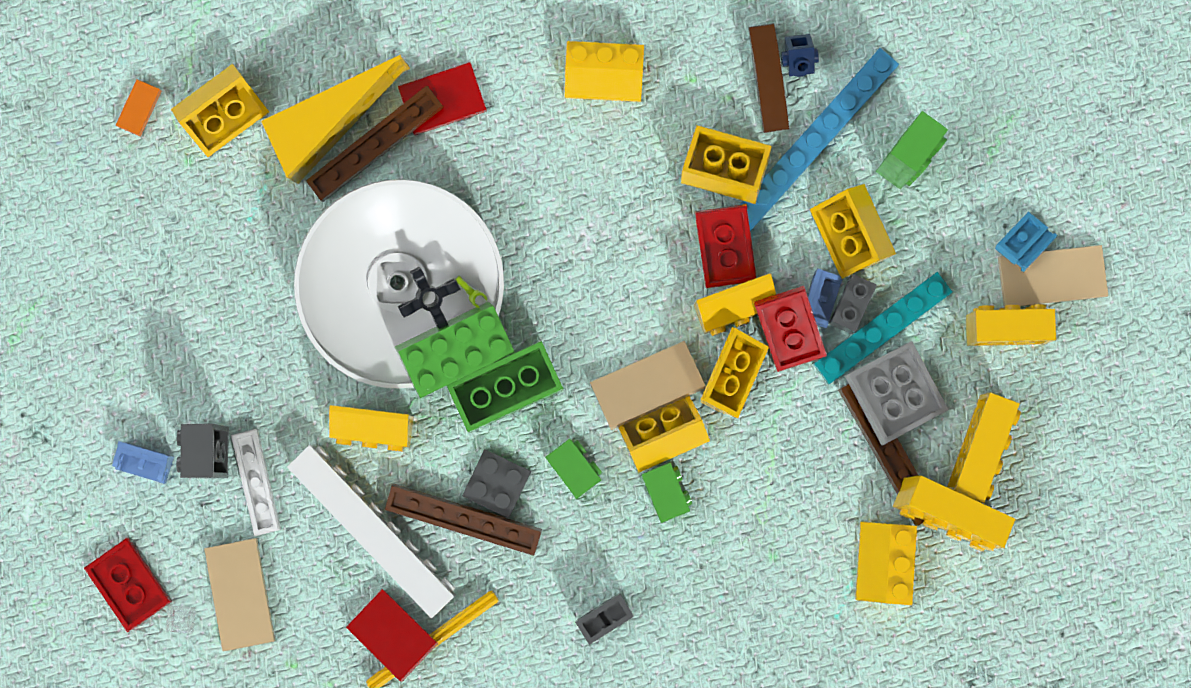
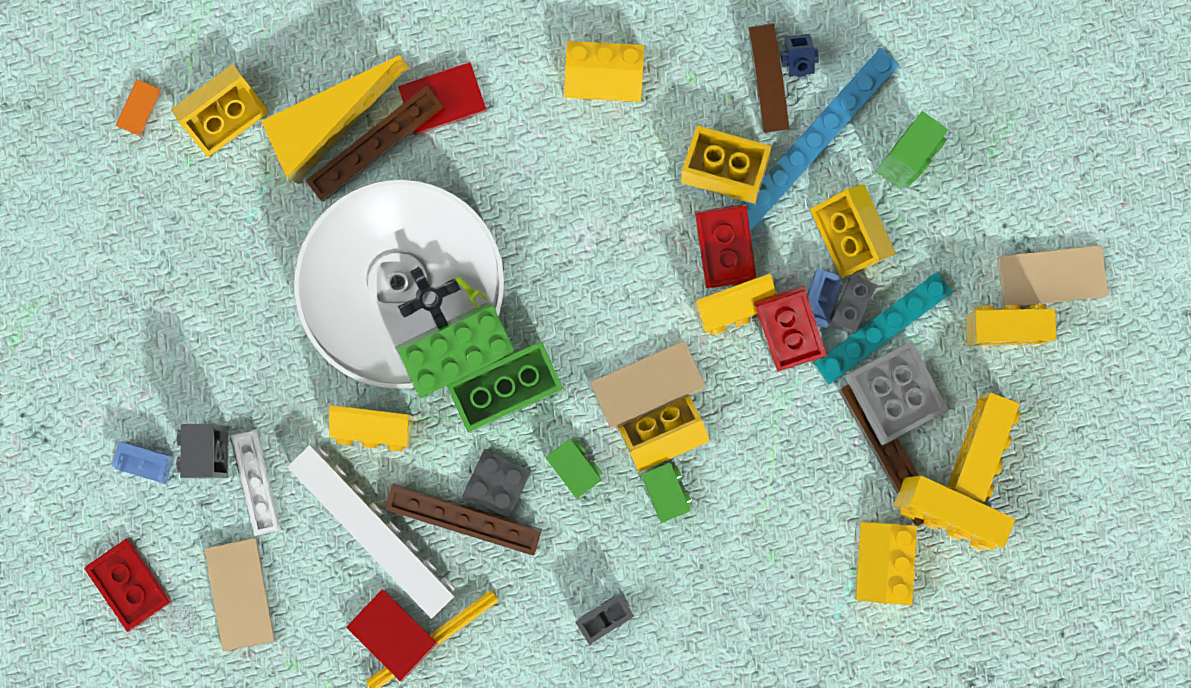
yellow slope [700,327,769,418] -> none
dark azure plate [995,211,1058,272] -> none

